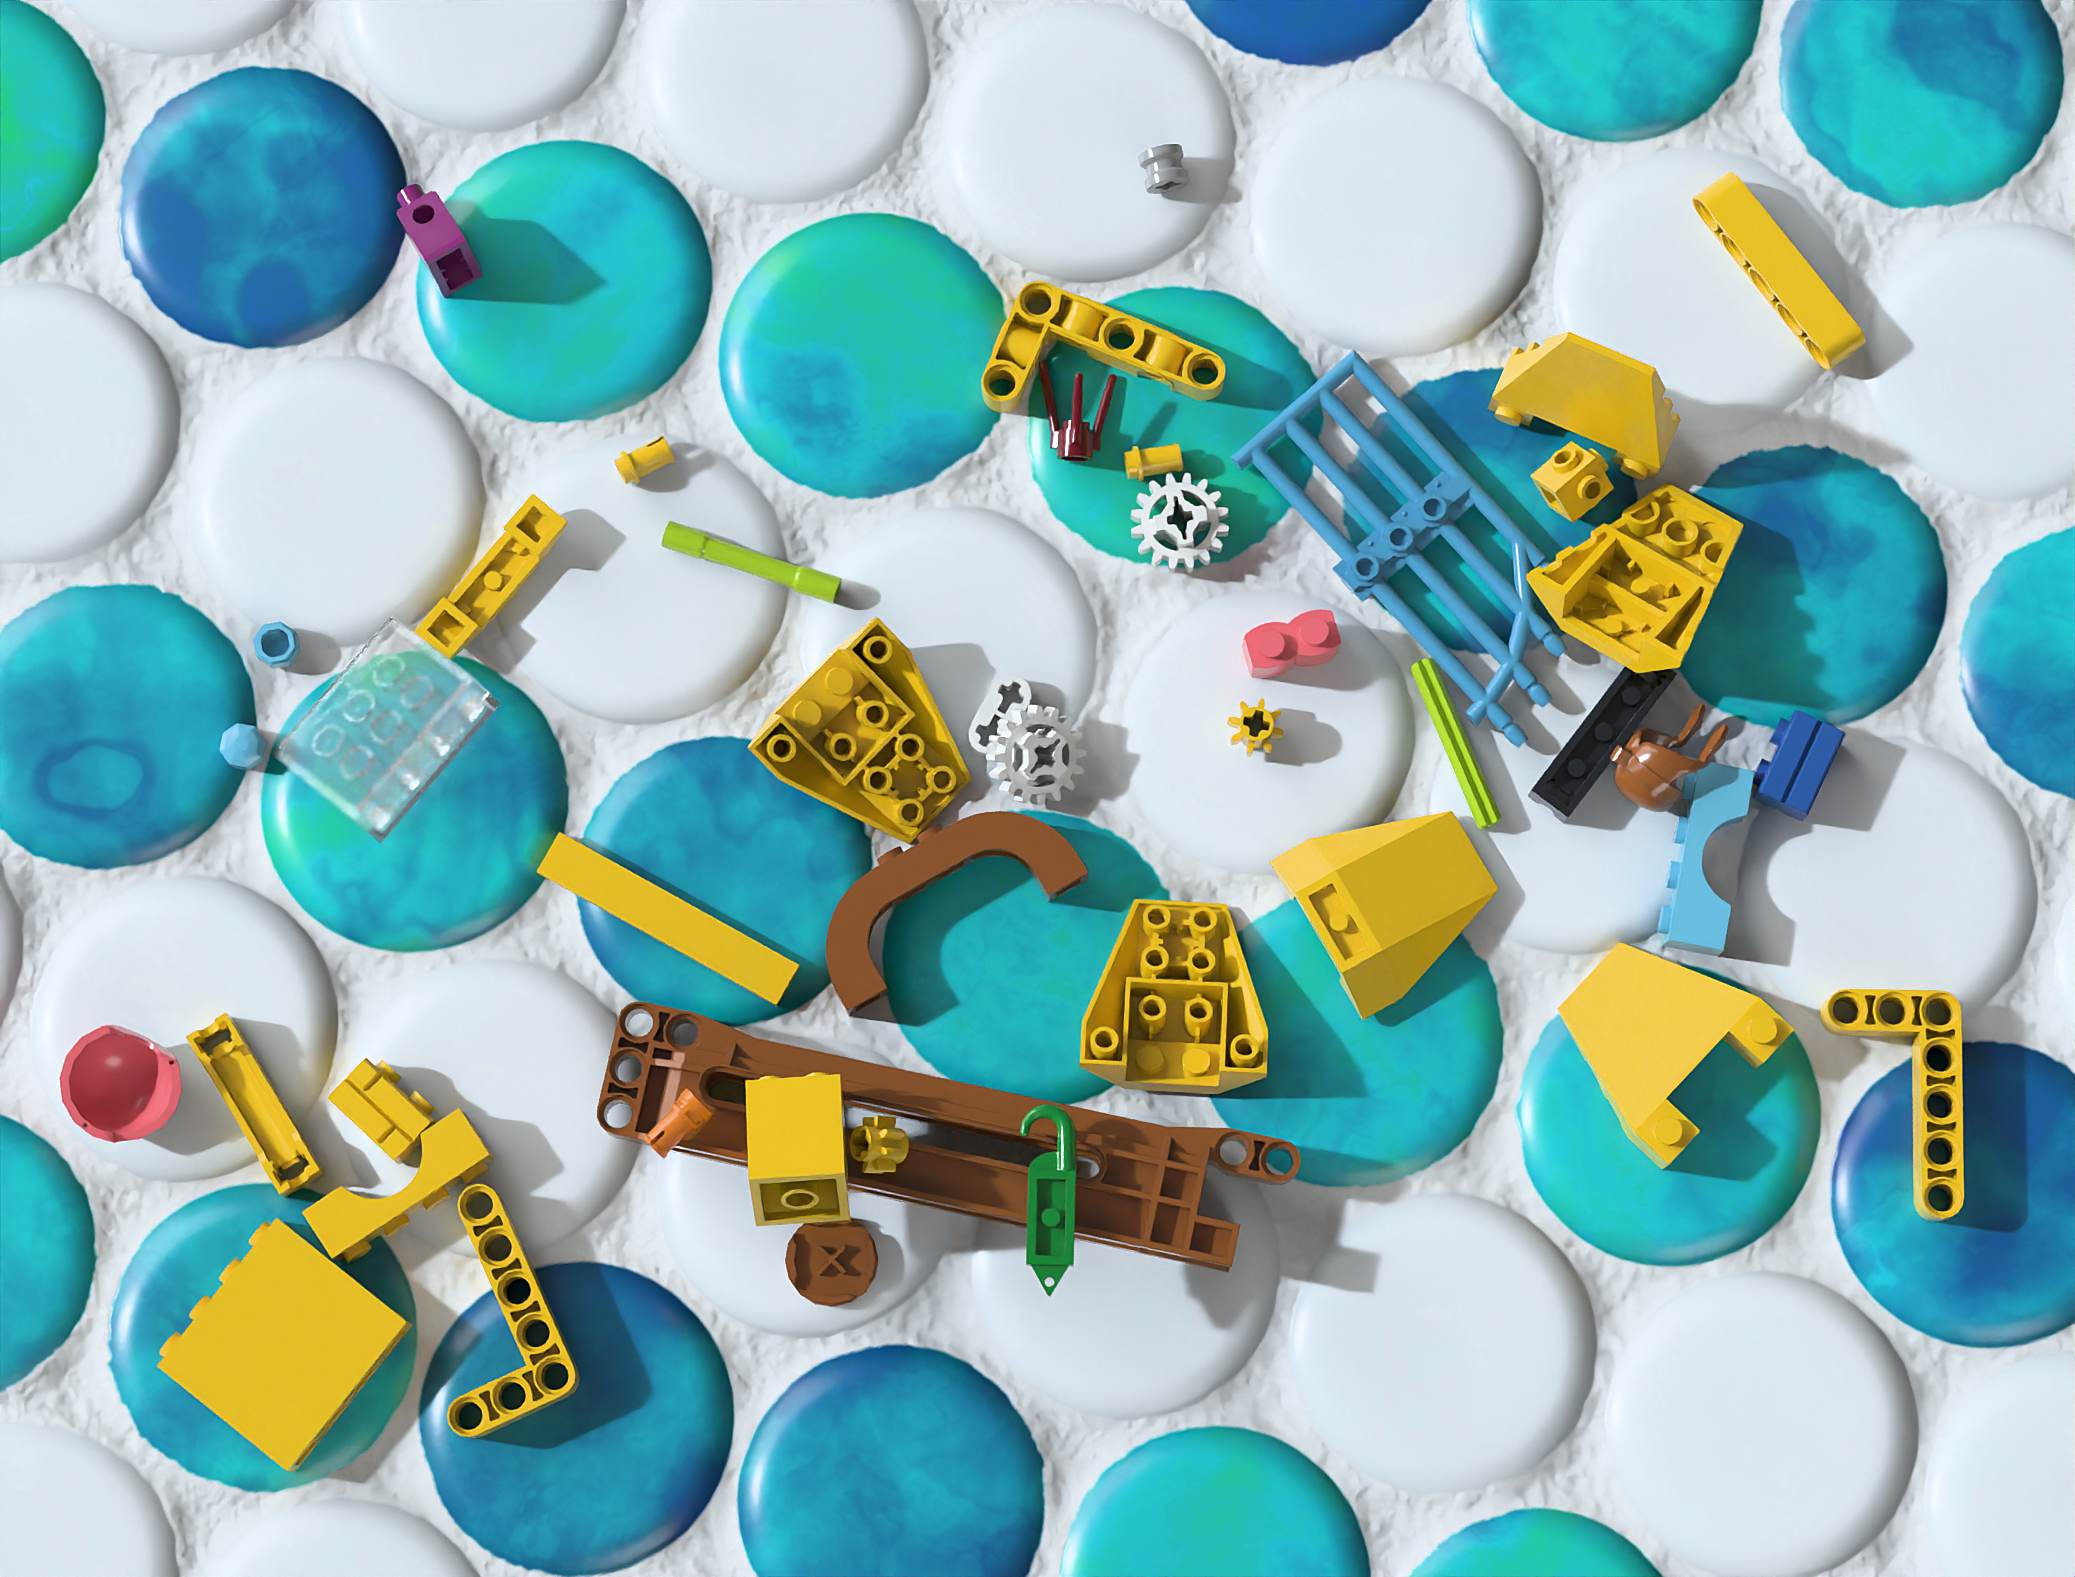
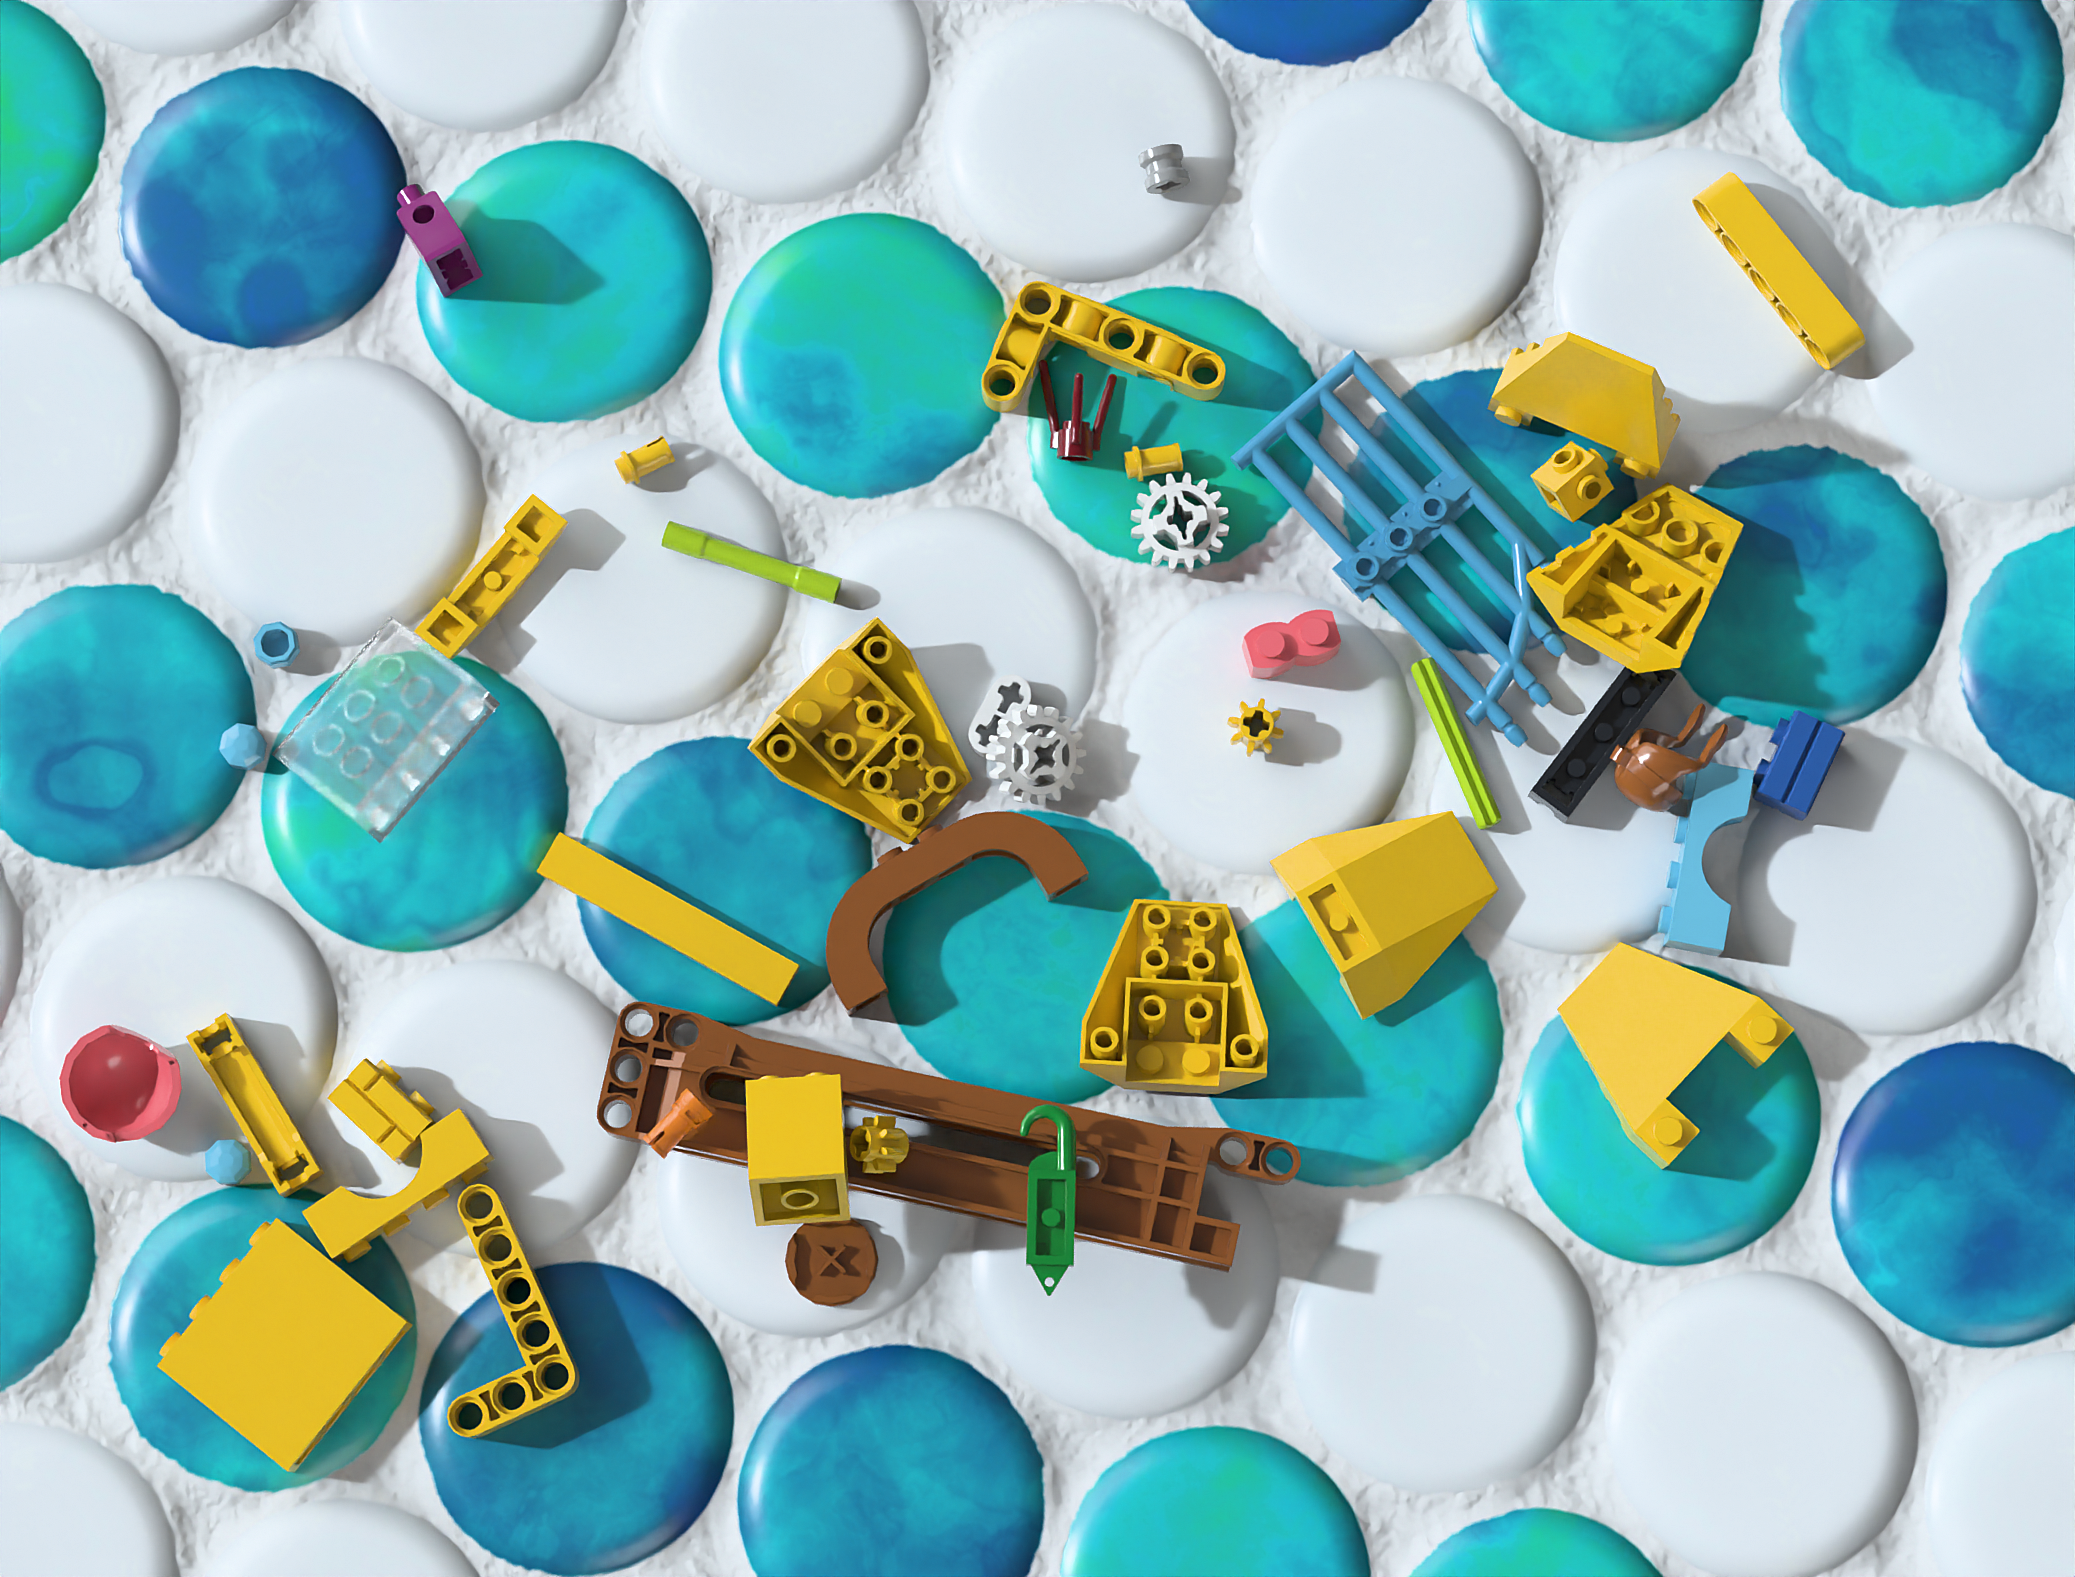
yellow beam [1819,989,1964,1222] -> none
none -> medium azure tile [205,1139,252,1185]

